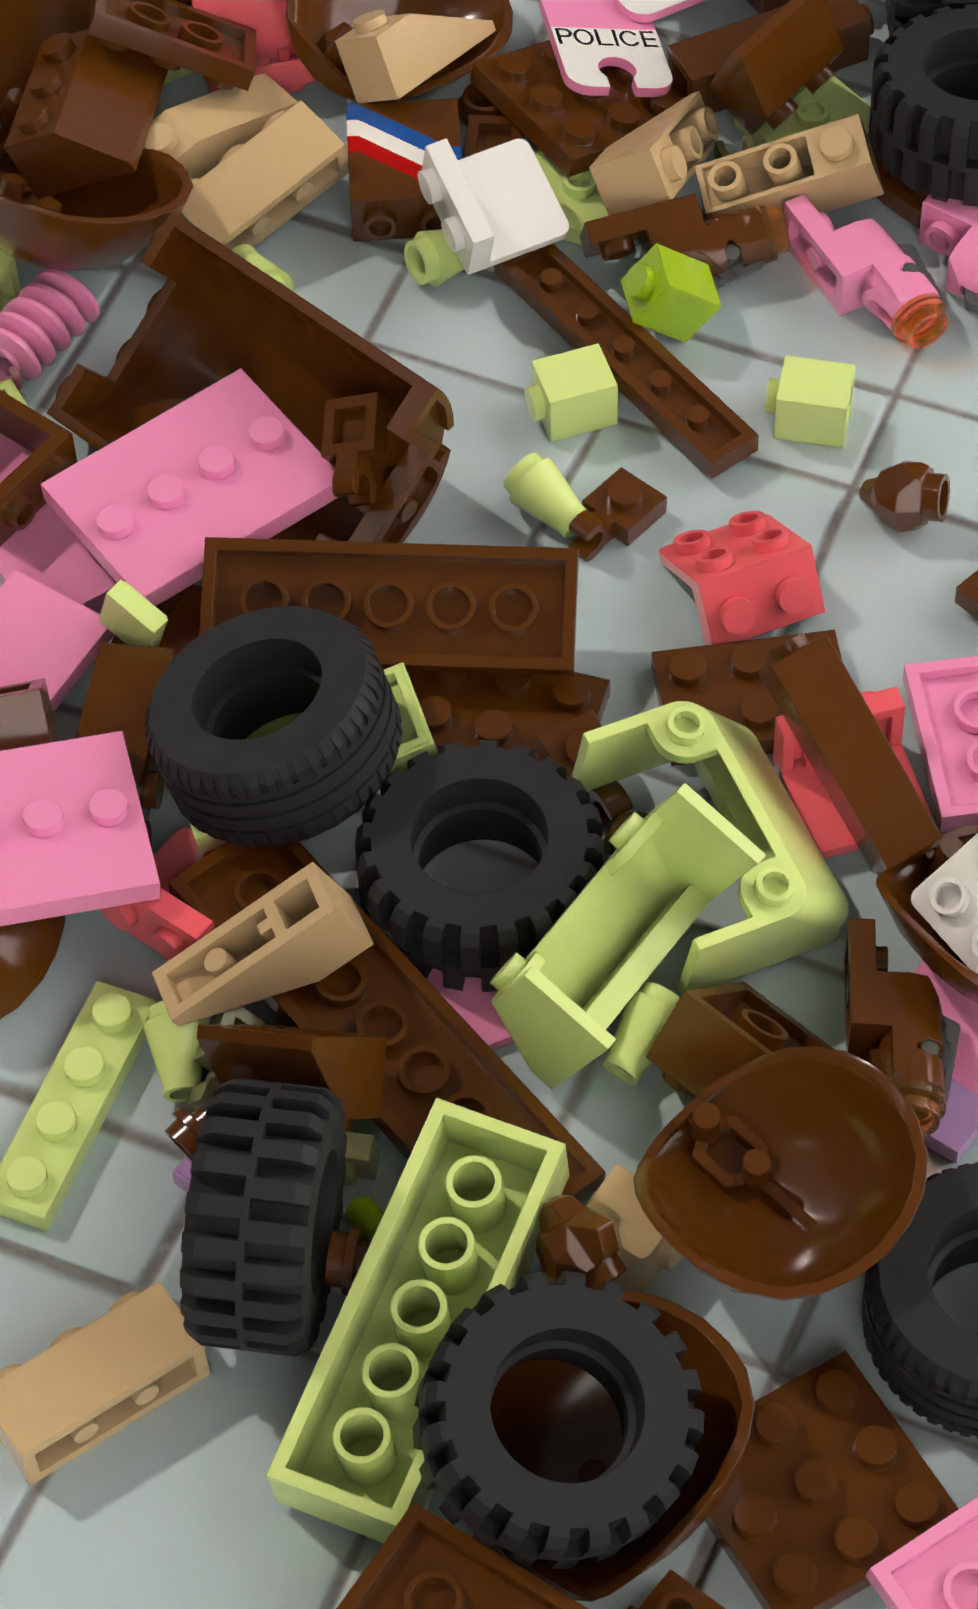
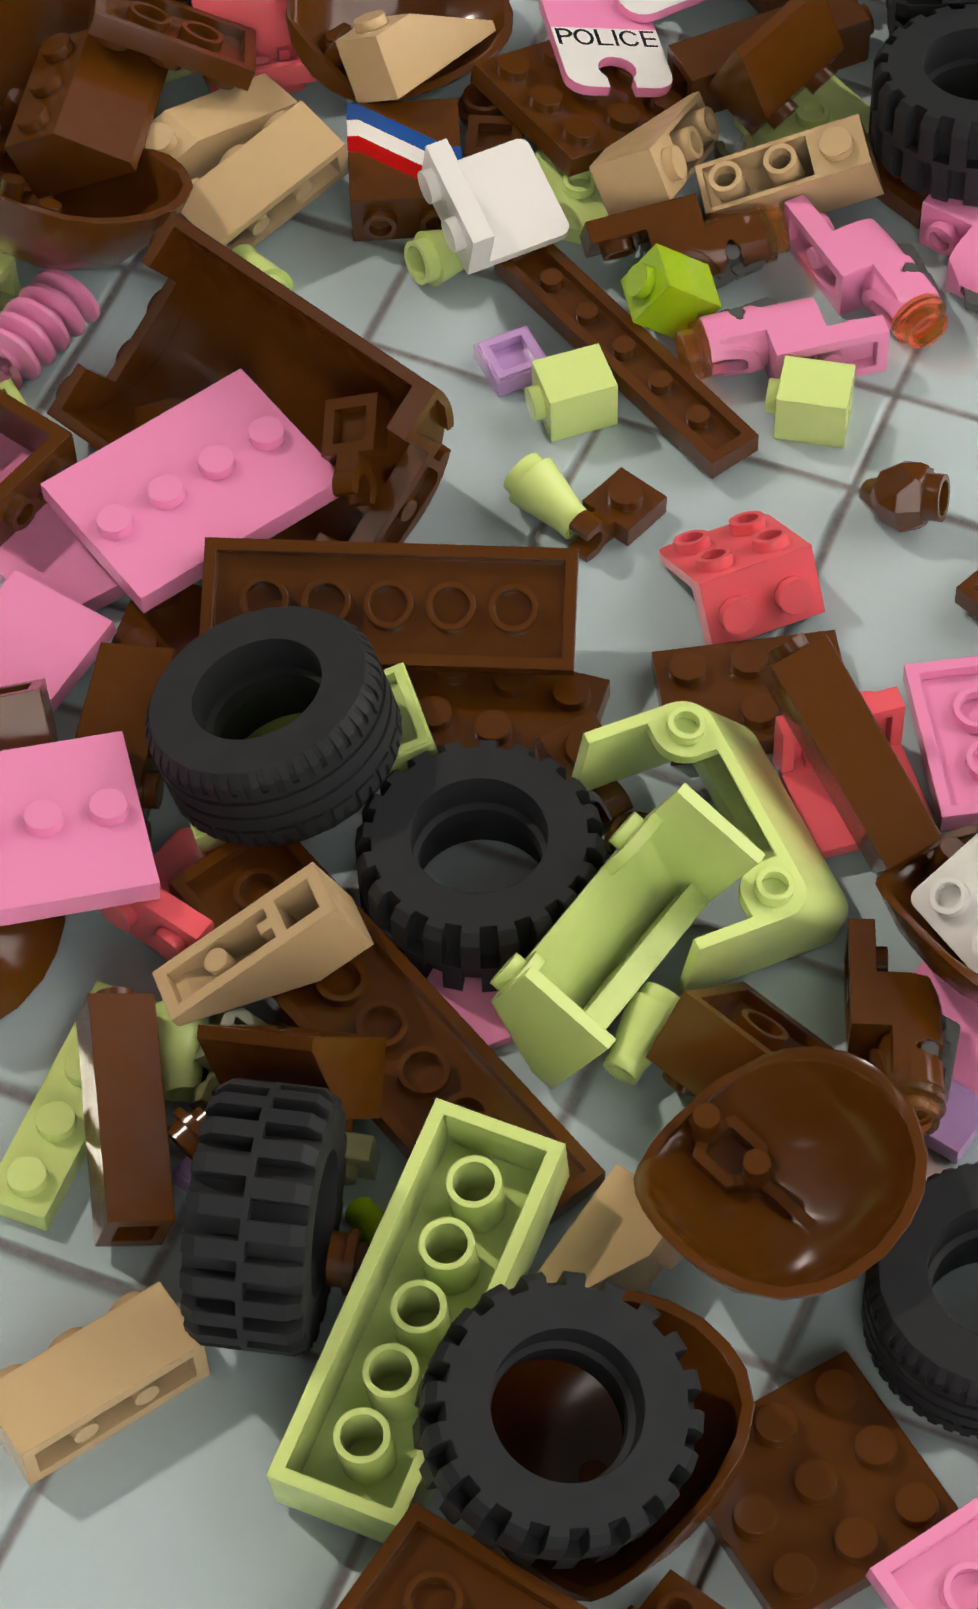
yellowish green tile [98,580,168,647] -> none
reddish brown rock [535,1195,629,1290] -> none
none -> reddish brown brick [76,987,176,1247]
none -> lavender tile [474,325,546,397]
none -> bright pink plate [675,297,890,380]

